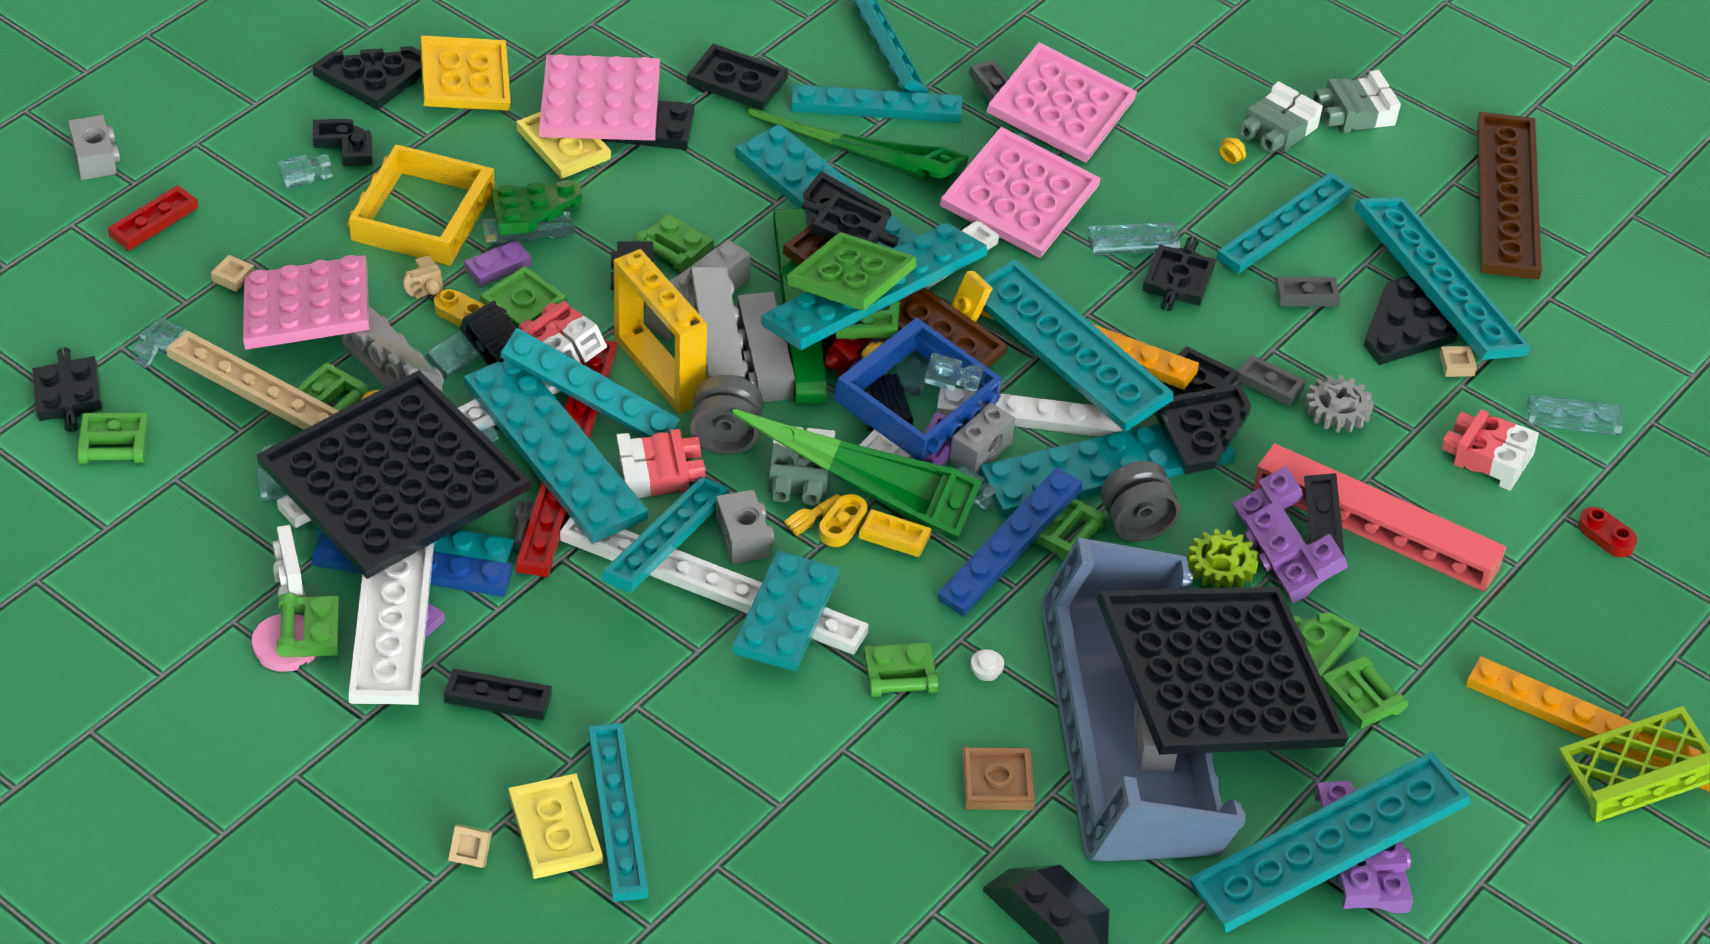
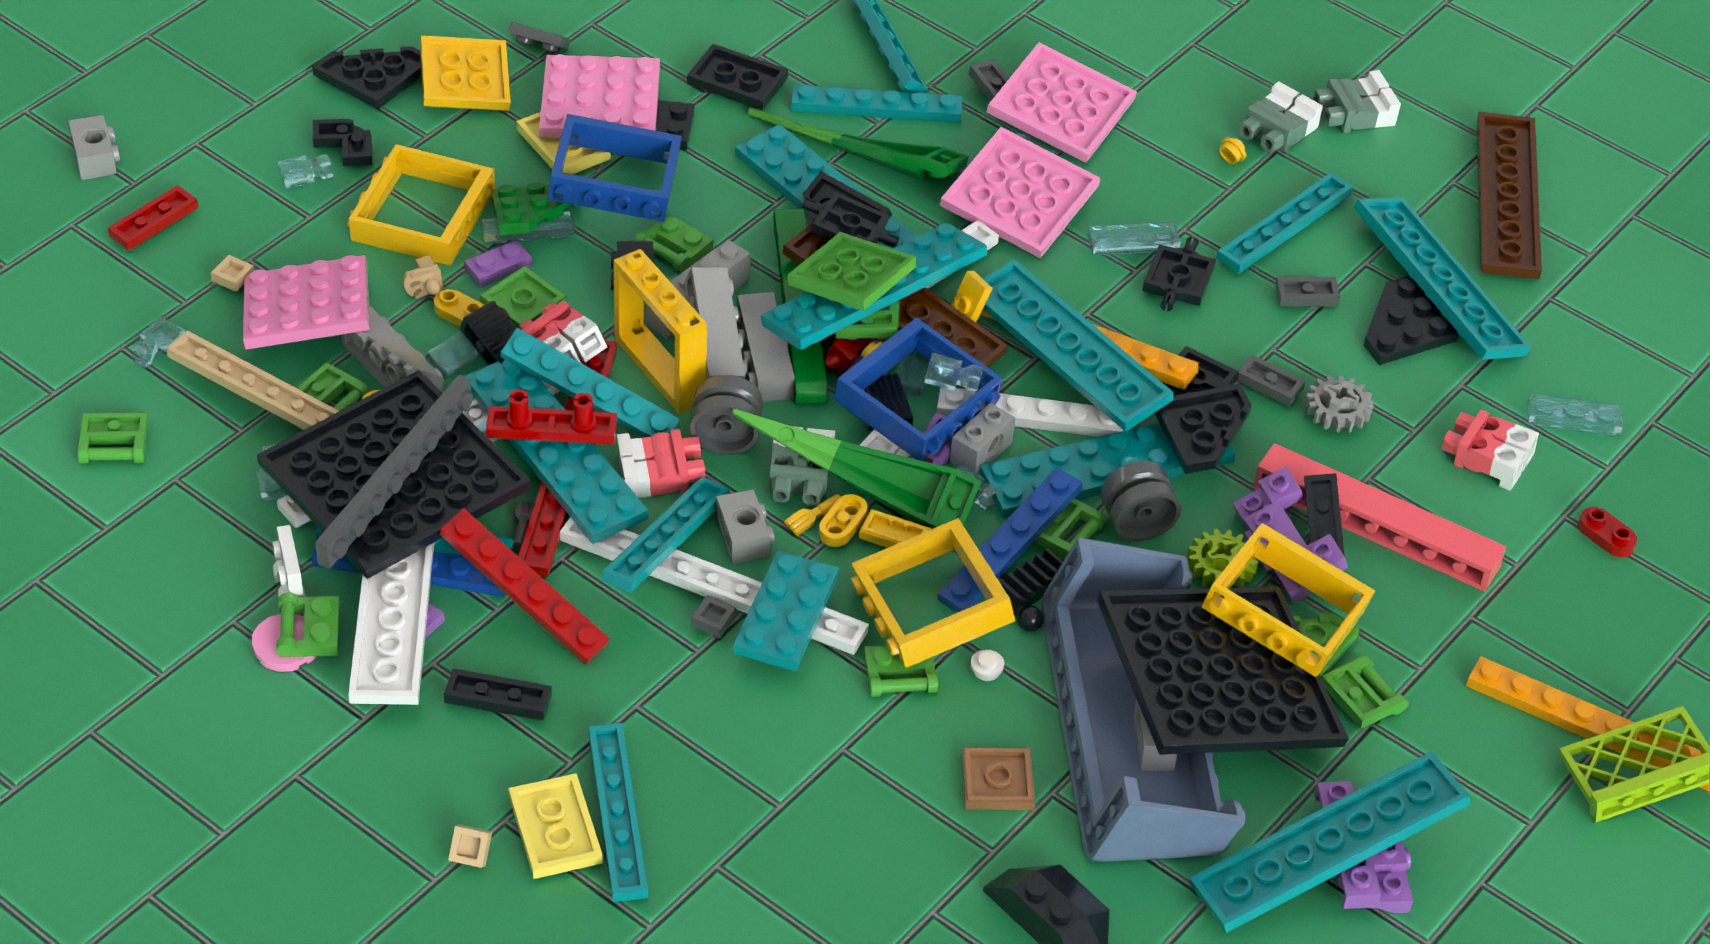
black plate [32,348,103,432] -> none
tan plate [1439,346,1477,377] -> none
none -> dark grey plate [315,374,473,569]
none -> red plate [439,508,610,665]
none -> red plate [486,389,617,445]
none -> dark grey plate [508,22,571,53]
none -> blue window [548,114,682,222]
none -> dark grey plate [691,595,736,638]
none -> yellow window [850,518,1015,668]
none -> black gear [998,548,1063,632]
none -> yellow window [1202,523,1375,677]

